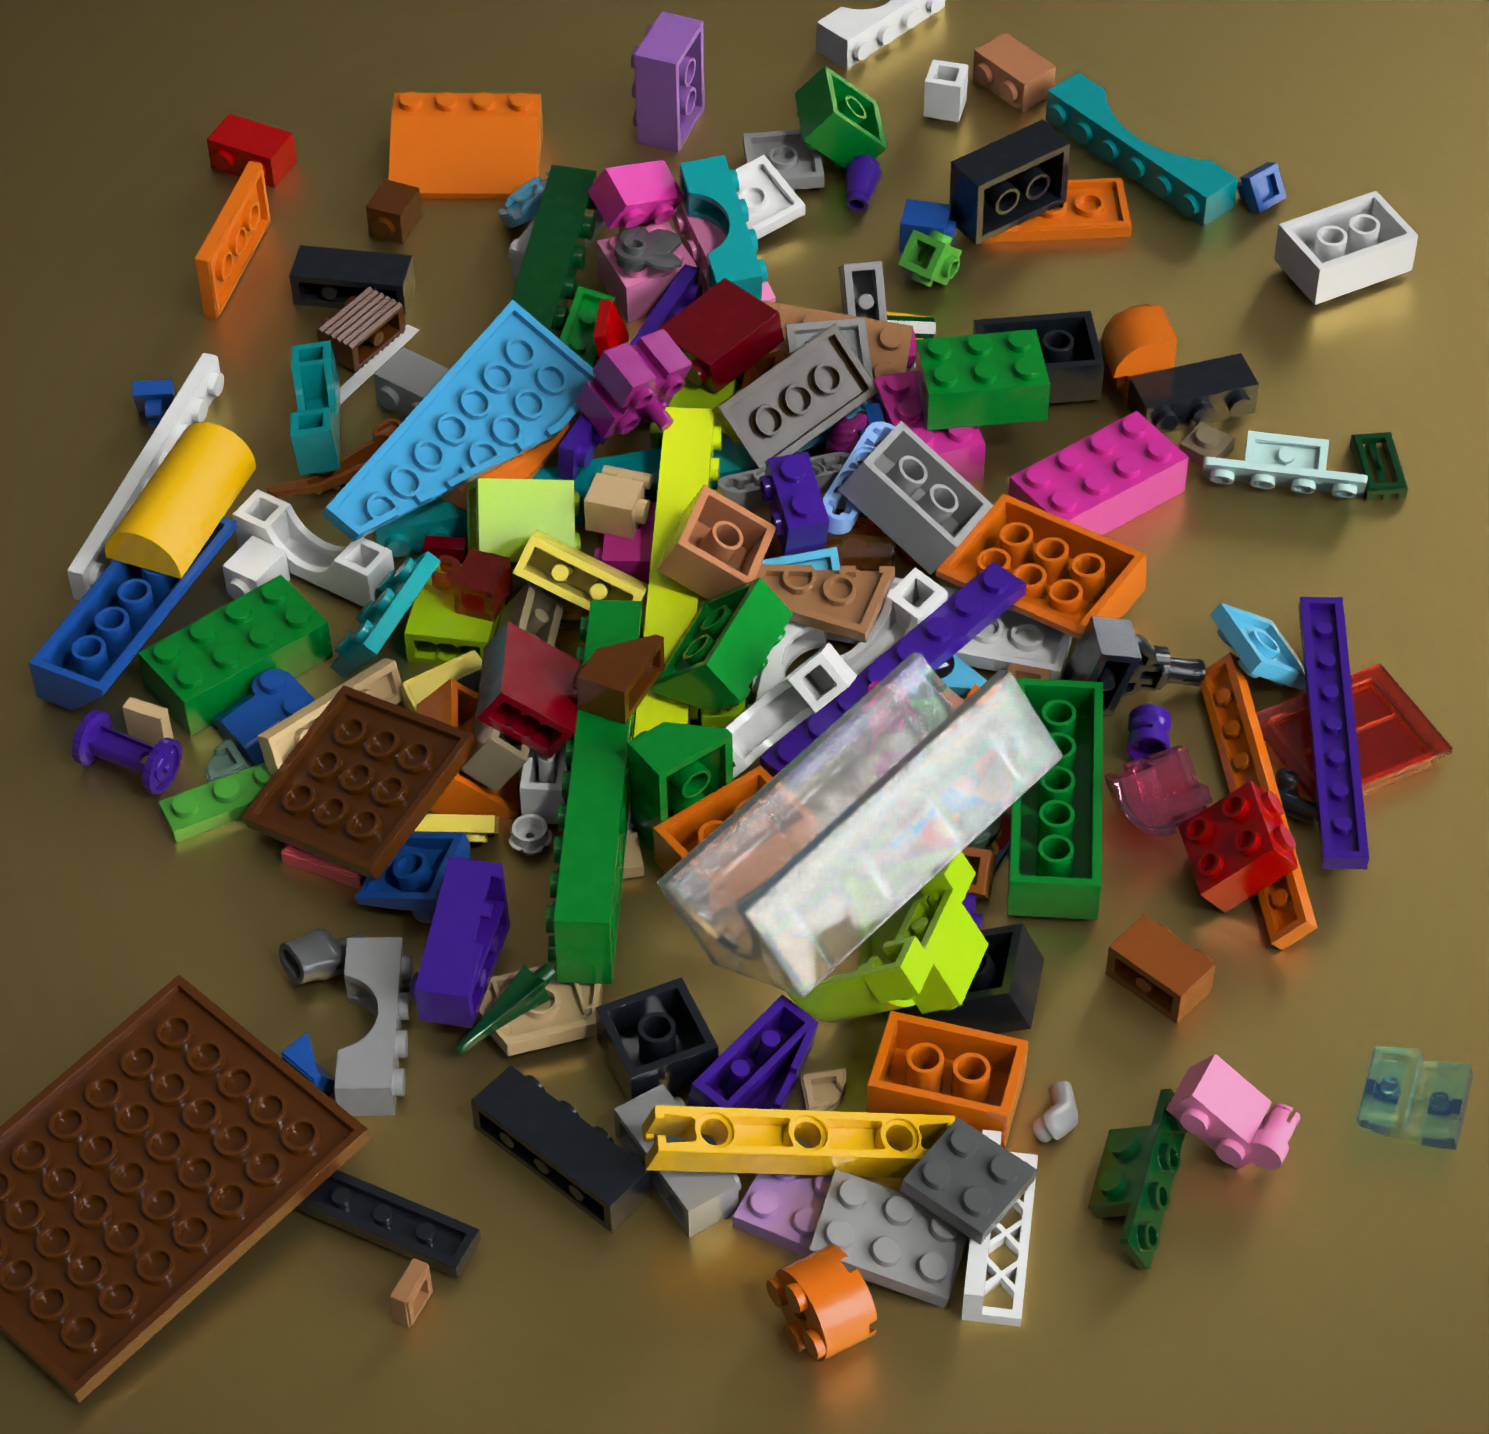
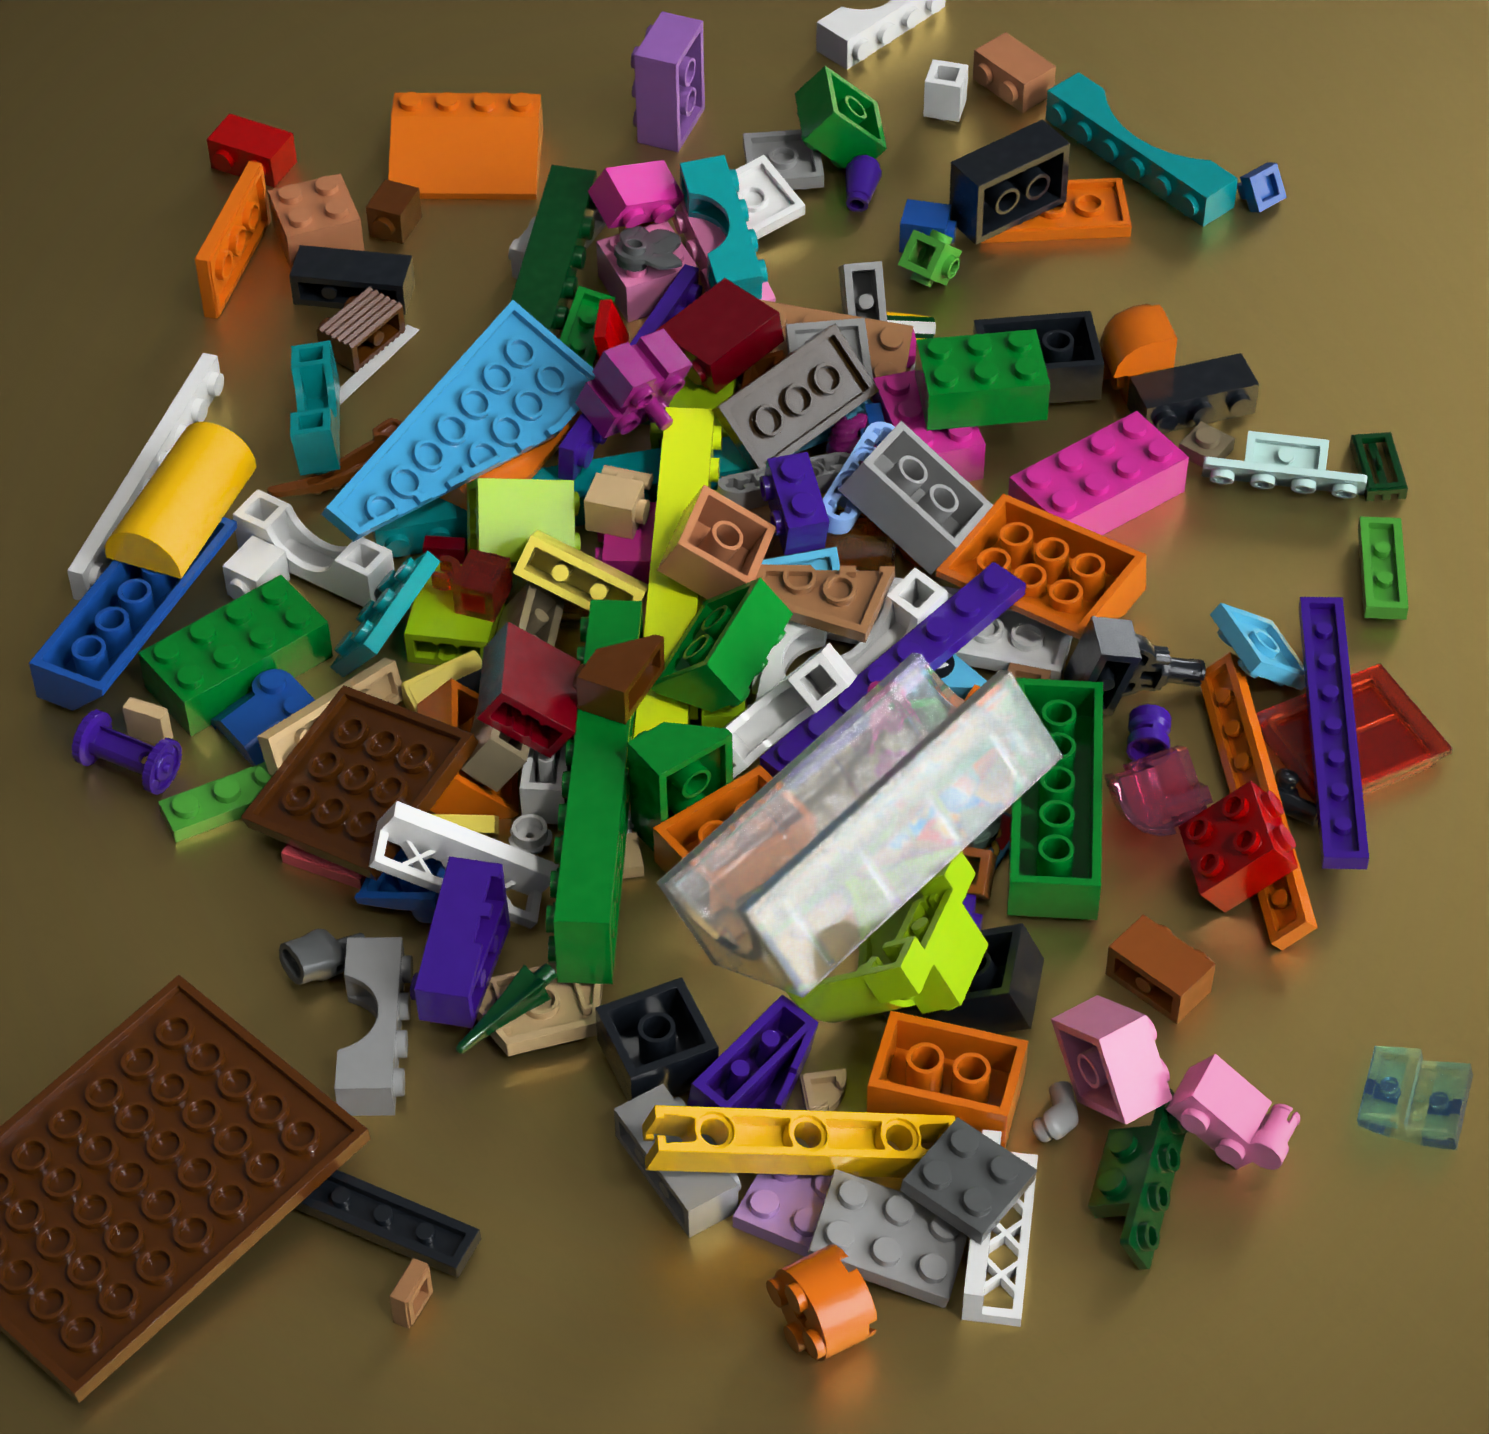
blue tile [132,379,177,427] -> none
sand green tile [205,738,249,783] -> none
blue slope [281,1033,335,1097] -> none
light grey brick [374,347,450,417] -> none
black brick [471,1065,651,1233] -> none
medium azure tile [498,170,550,228] -> none
white brick [1274,191,1418,305] -> none
none -> nougat brick [268,173,364,269]
none -> white fence [369,801,559,929]
none -> bright pink brick [1051,995,1173,1124]
none -> bright green plate [1358,516,1409,620]

